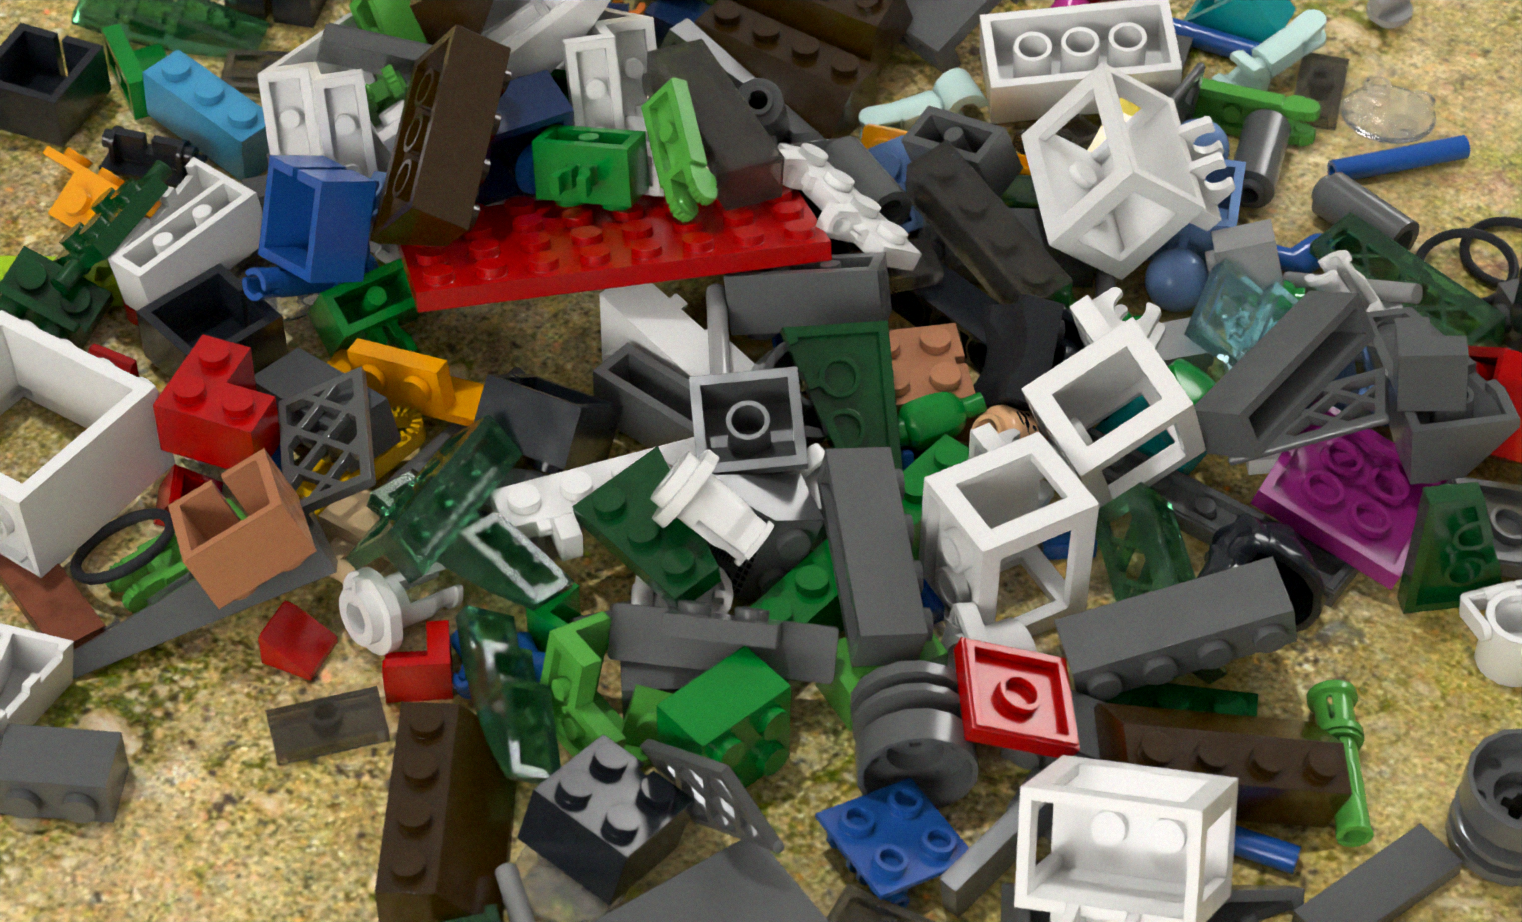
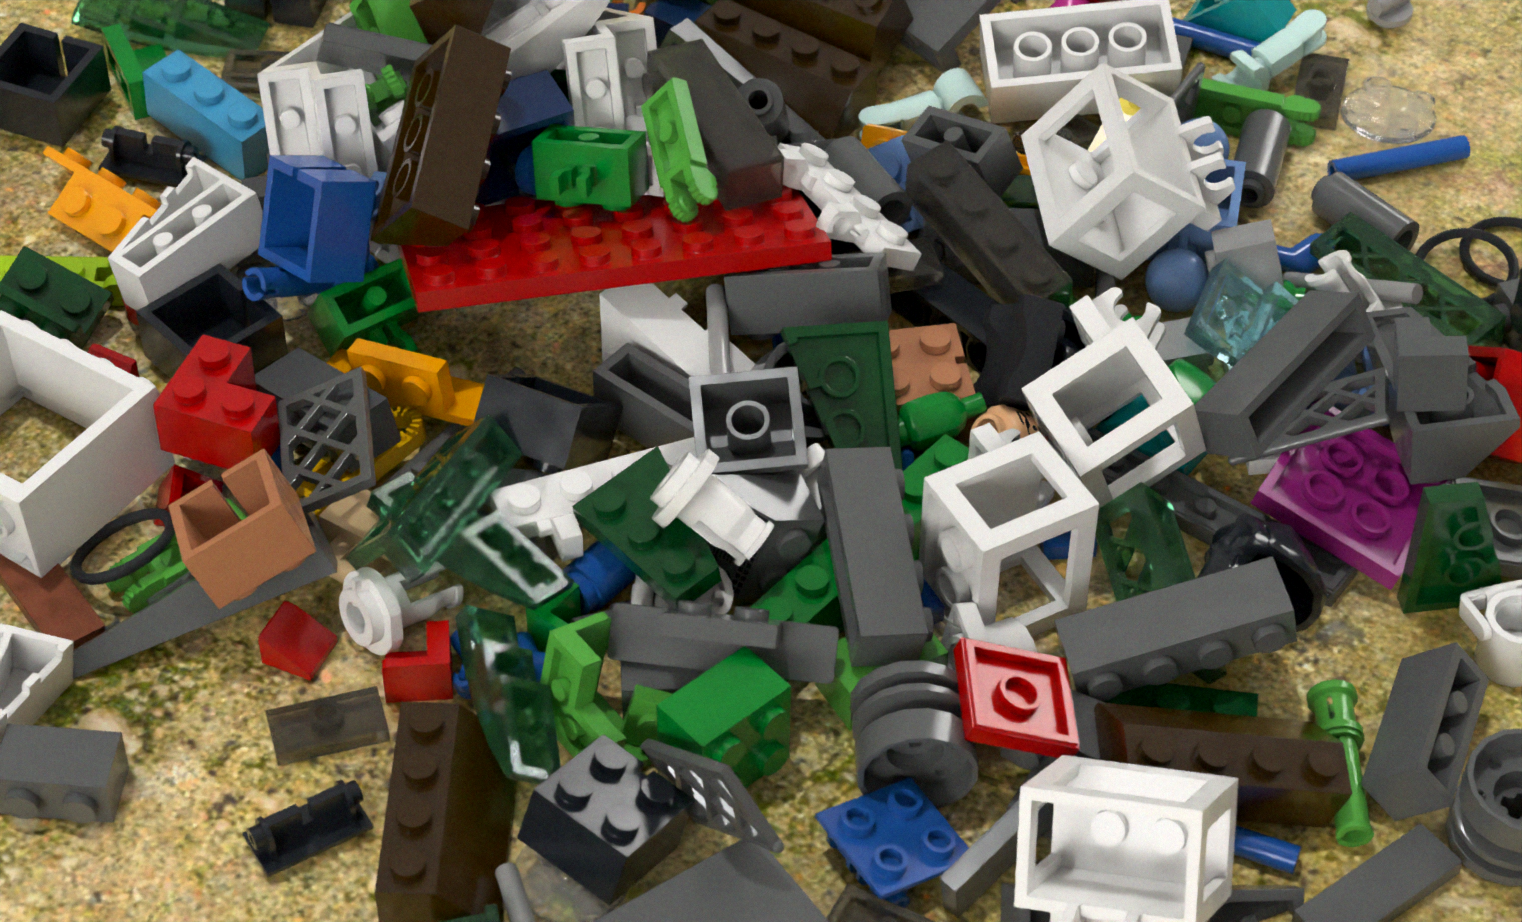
dark green plate [50,160,173,295] -> none
none -> black hinge [242,779,374,878]
none -> blue brick [562,540,636,615]
none -> dark grey brick [1361,642,1489,821]

